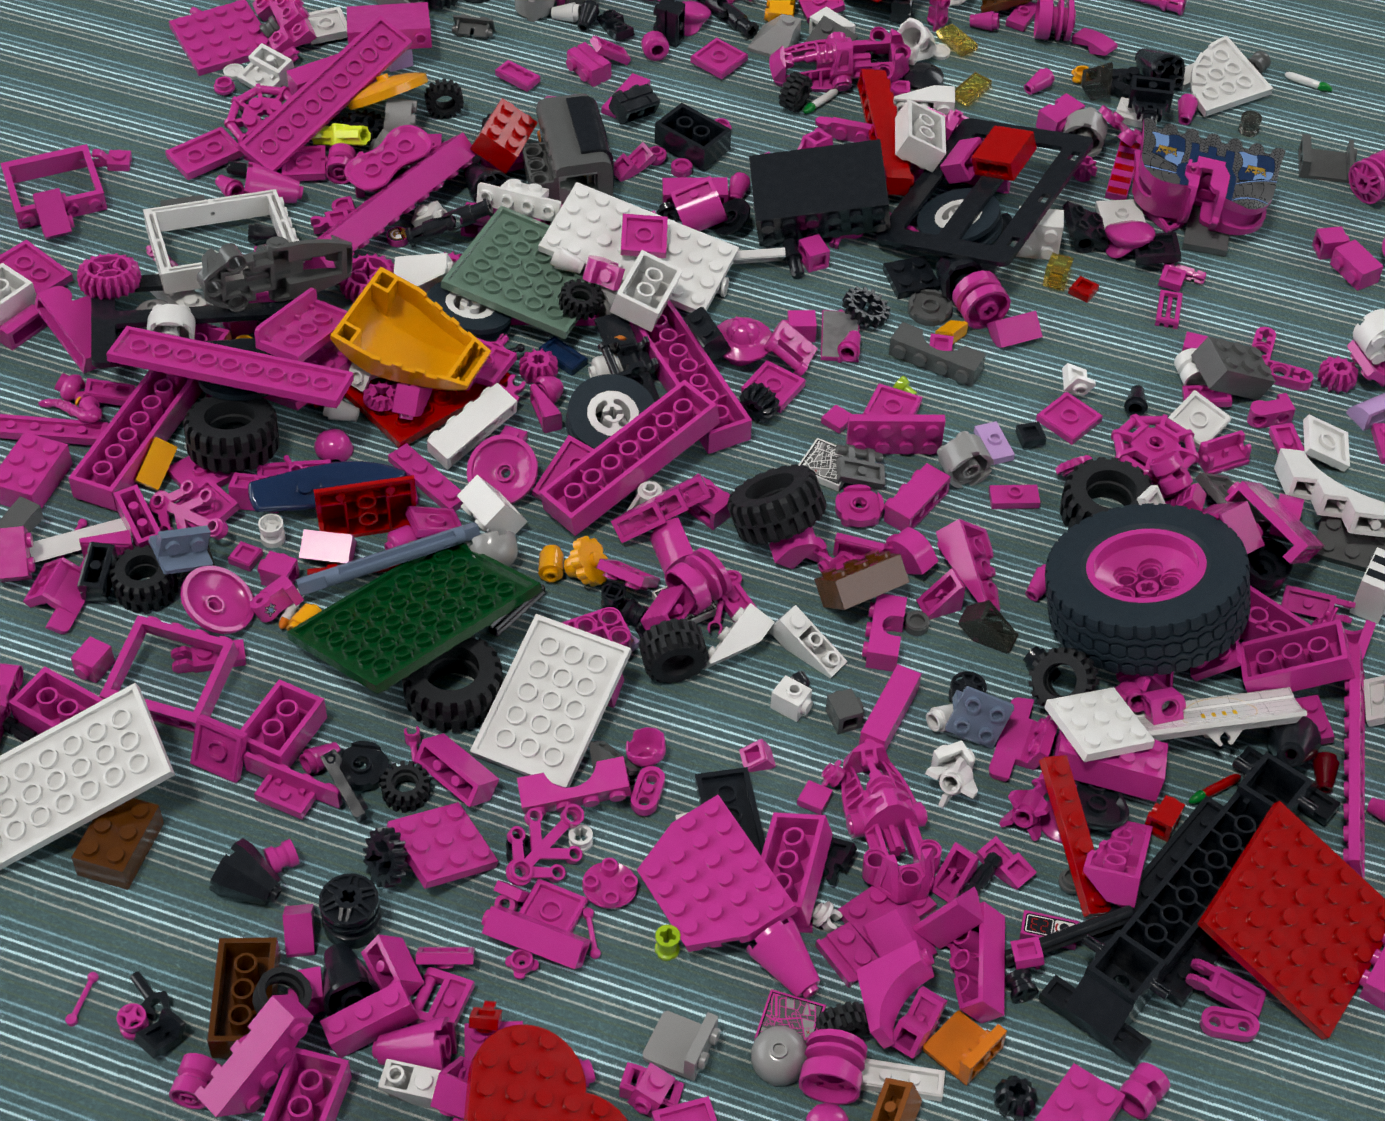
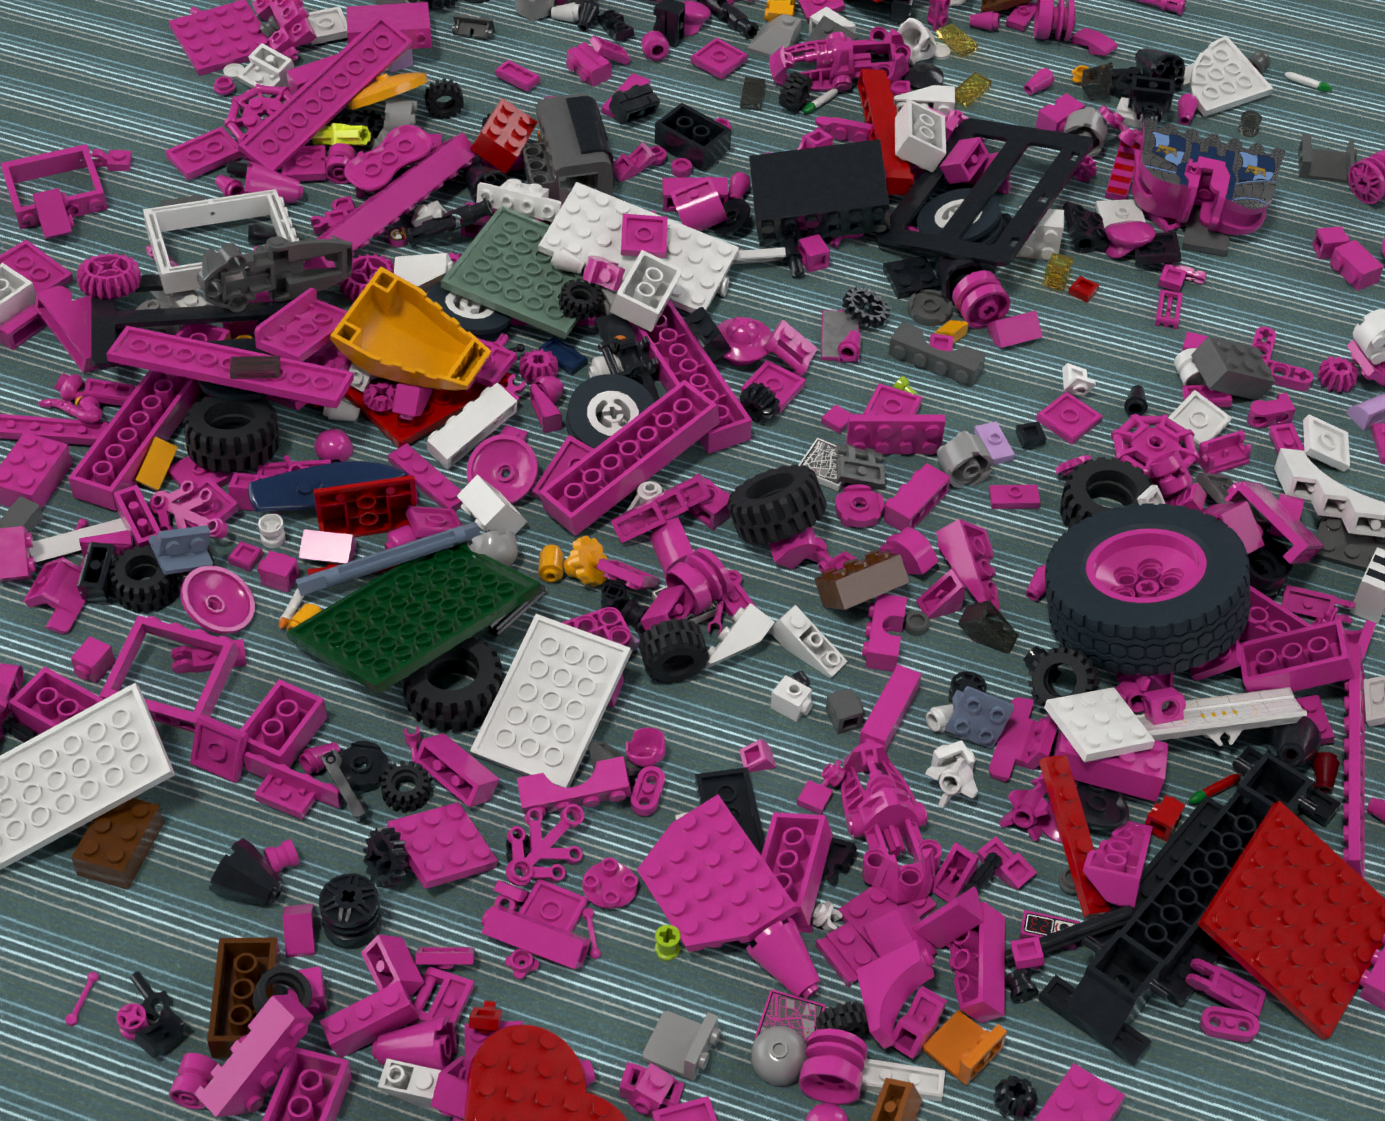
white brick [147,304,196,340] -> none
dark pink leg [250,574,304,622] -> none
black cone [323,943,380,1017] -> none
white bush [568,824,593,852] -> none
black plate [657,201,679,222] -> none
dark pink brick [784,310,817,342] -> none
dark pink plate [833,532,885,561] -> none
red brick [971,126,1037,181] -> none
dark pink wheel [1118,1062,1171,1120] -> none
none -> clear smoke tile [230,356,281,379]
none -> clear smoke tile [740,77,765,111]

